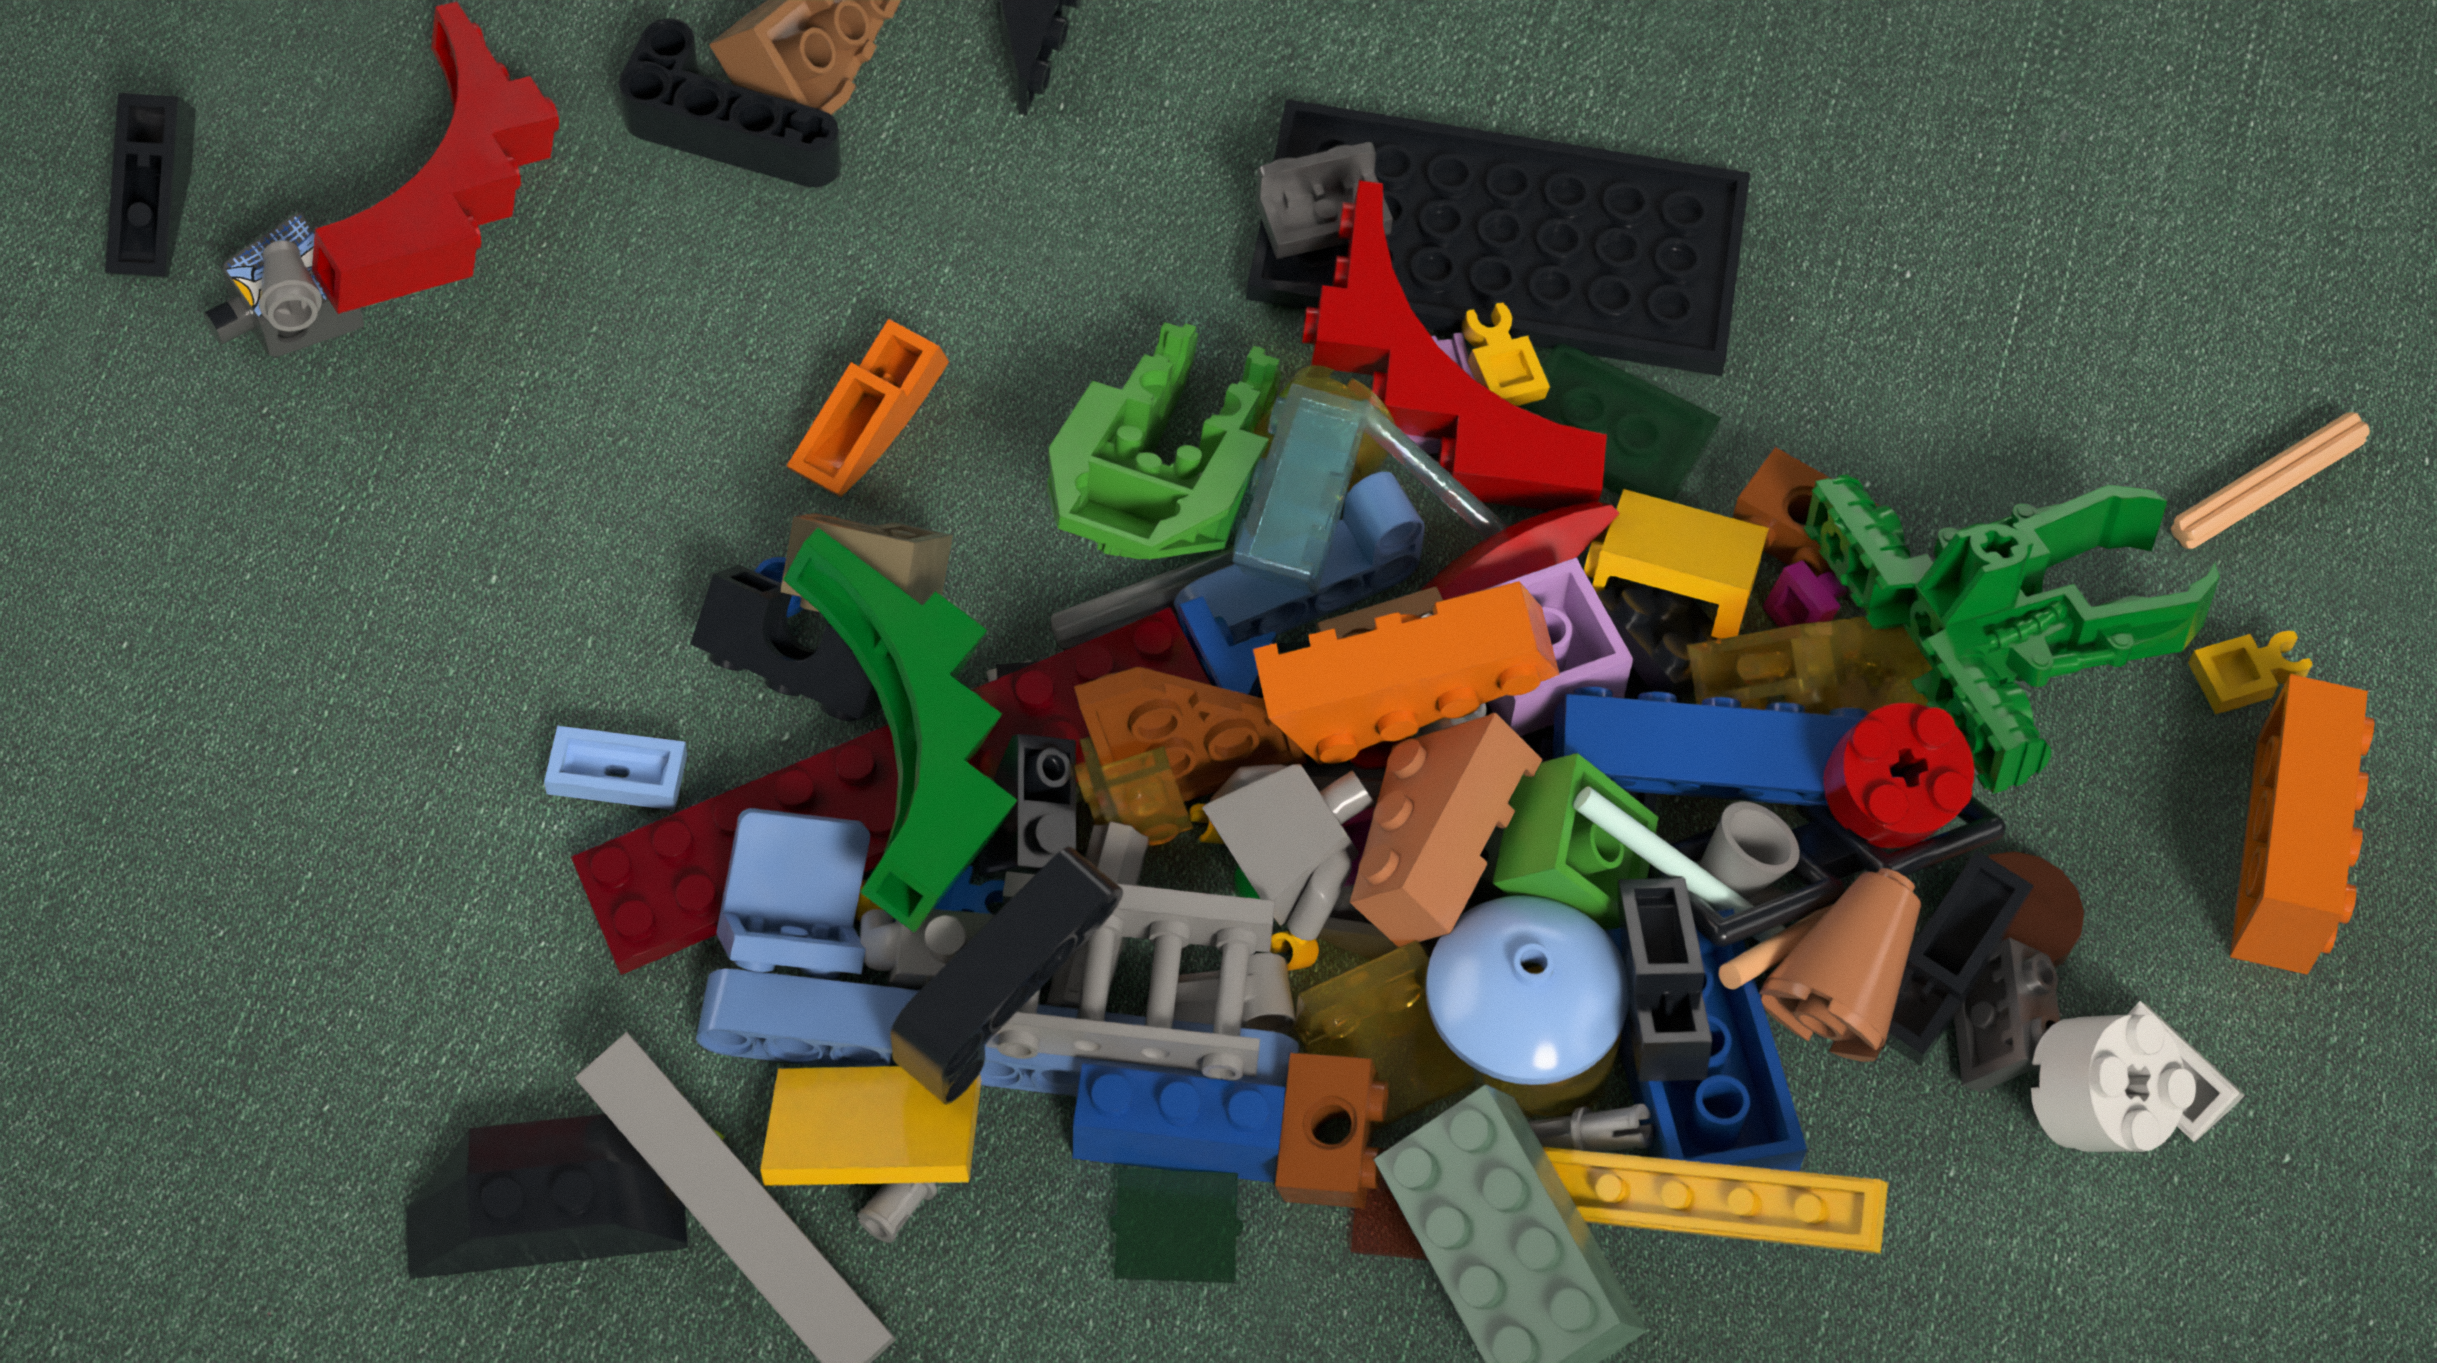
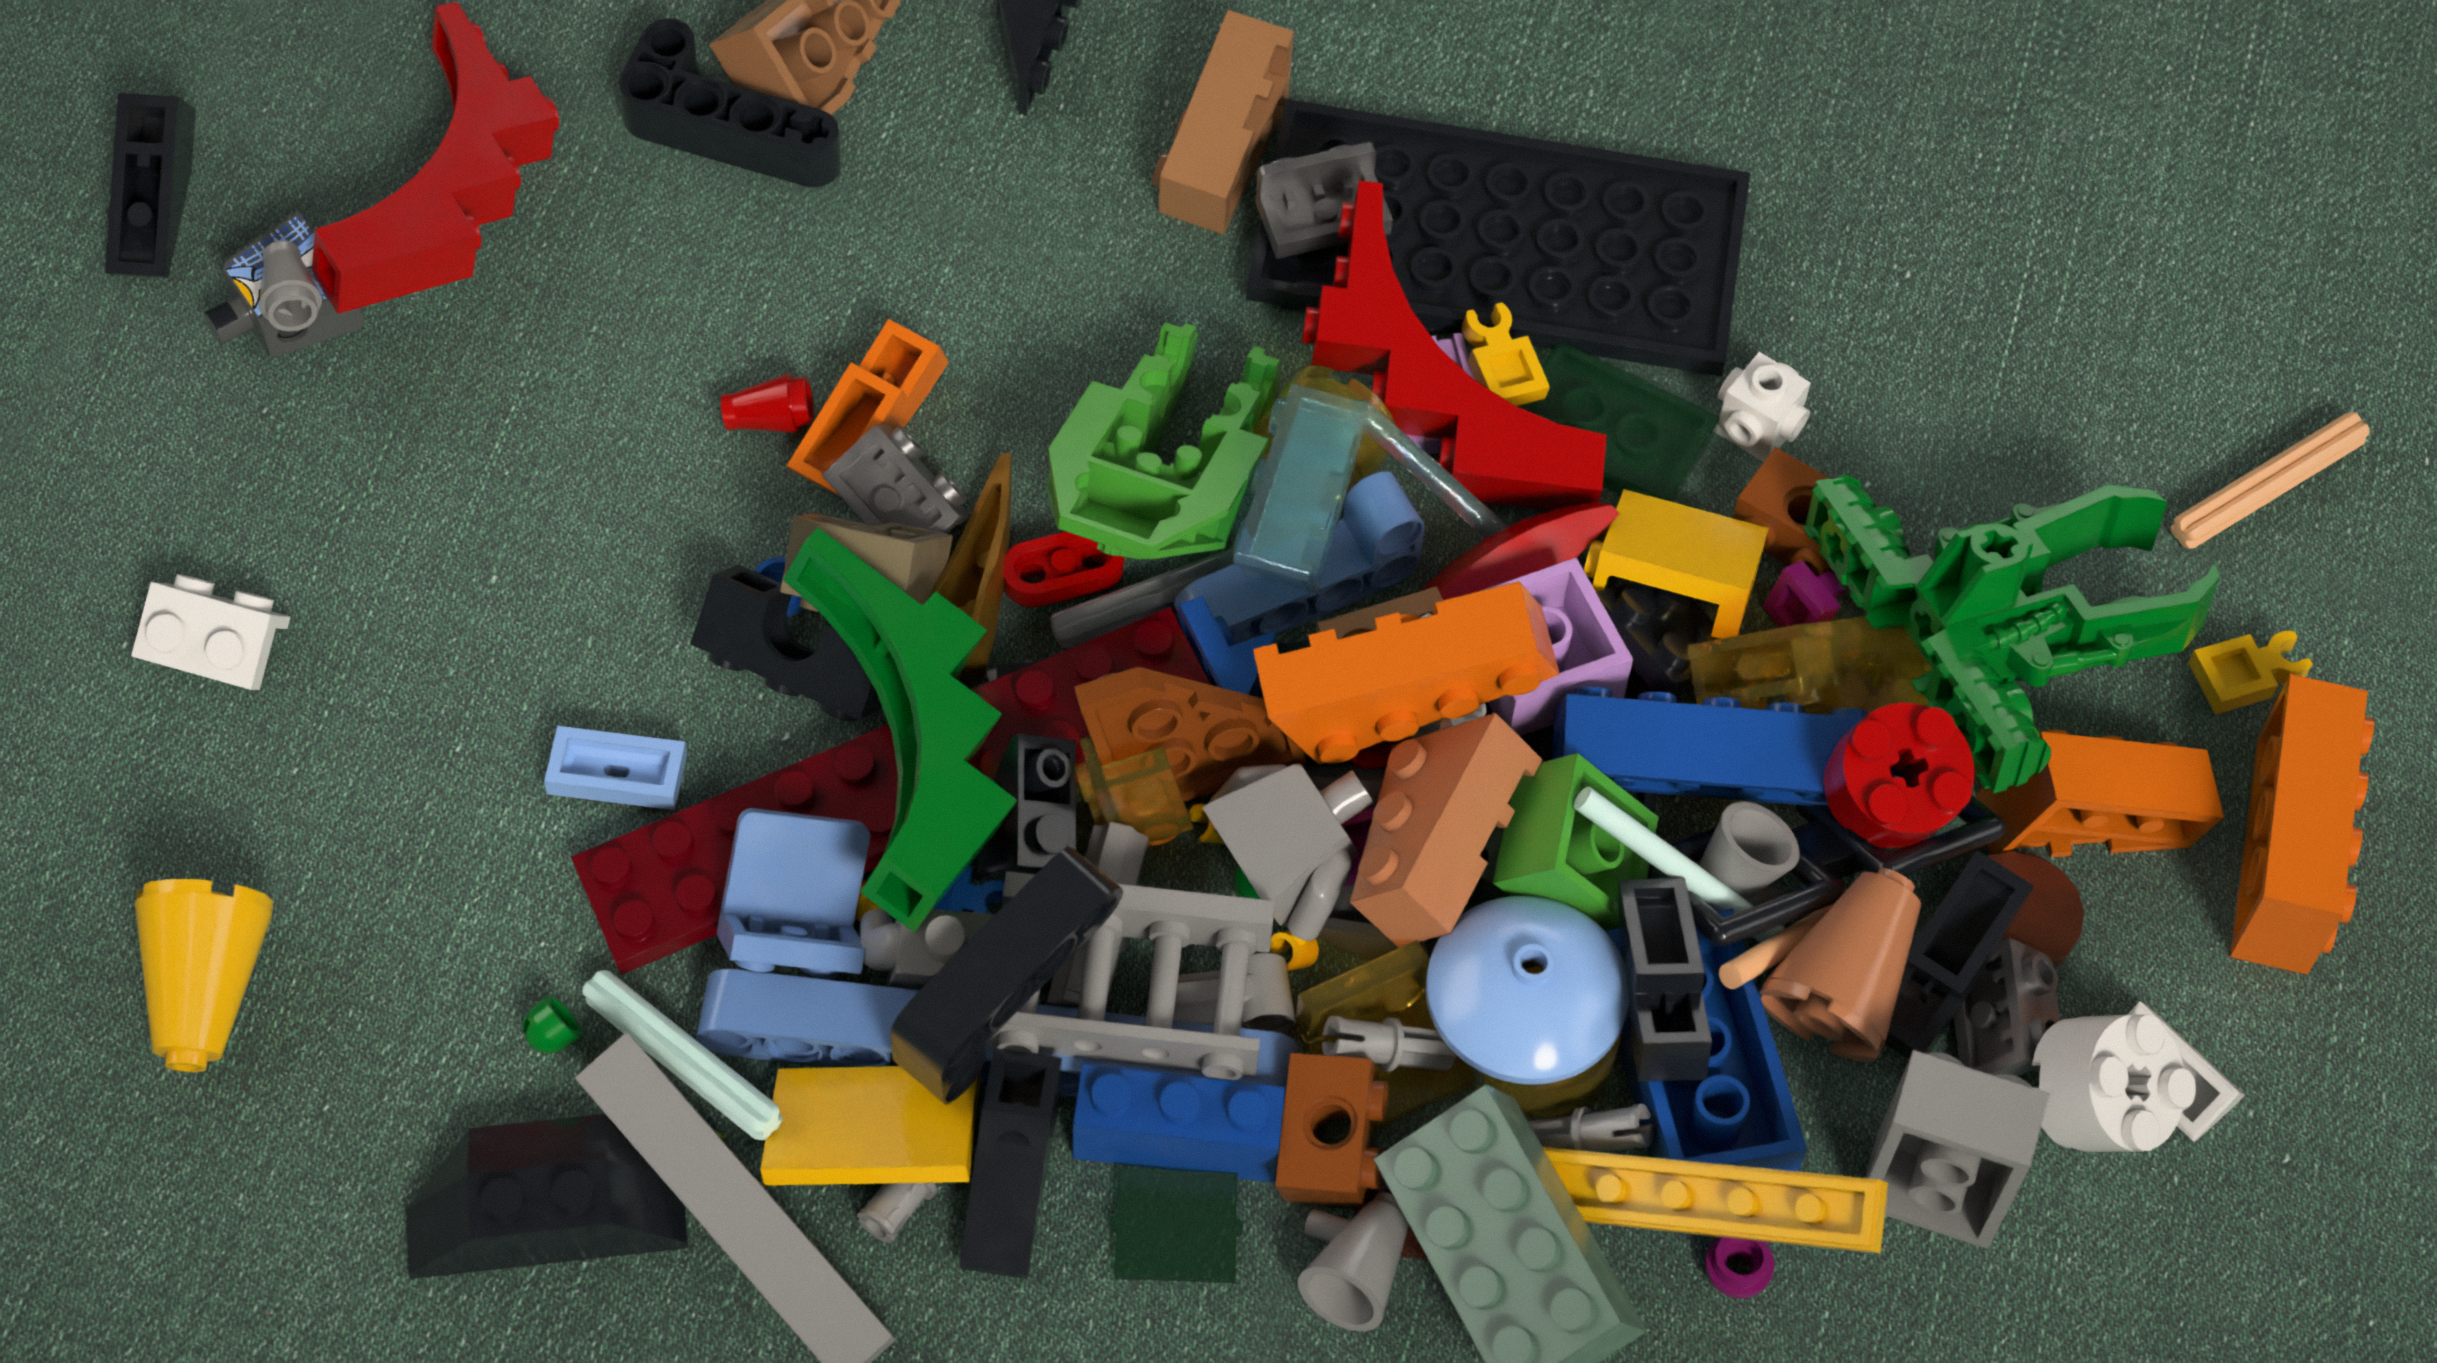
none -> white bracket [131,574,290,690]
none -> yellow cone [134,879,273,1072]
none -> green hinge [523,994,582,1054]
none -> light aqua axle [582,970,783,1140]
none -> red cone [721,372,815,433]
none -> flat silver bracket [822,424,970,533]
none -> pearl gold piece [930,453,1012,682]
none -> black slope [959,1048,1062,1279]
none -> red plate [1003,531,1125,607]
none -> medium nougat wedge [1152,10,1294,235]
none -> light grey piece [1298,1193,1409,1332]
none -> light grey axle [1322,1015,1457,1072]
none -> magenta plate [1705,1237,1774,1299]
none -> white brick [1716,352,1811,462]
none -> light grey brick [1864,1050,2050,1249]
none -> orange wedge [1976,729,2224,857]

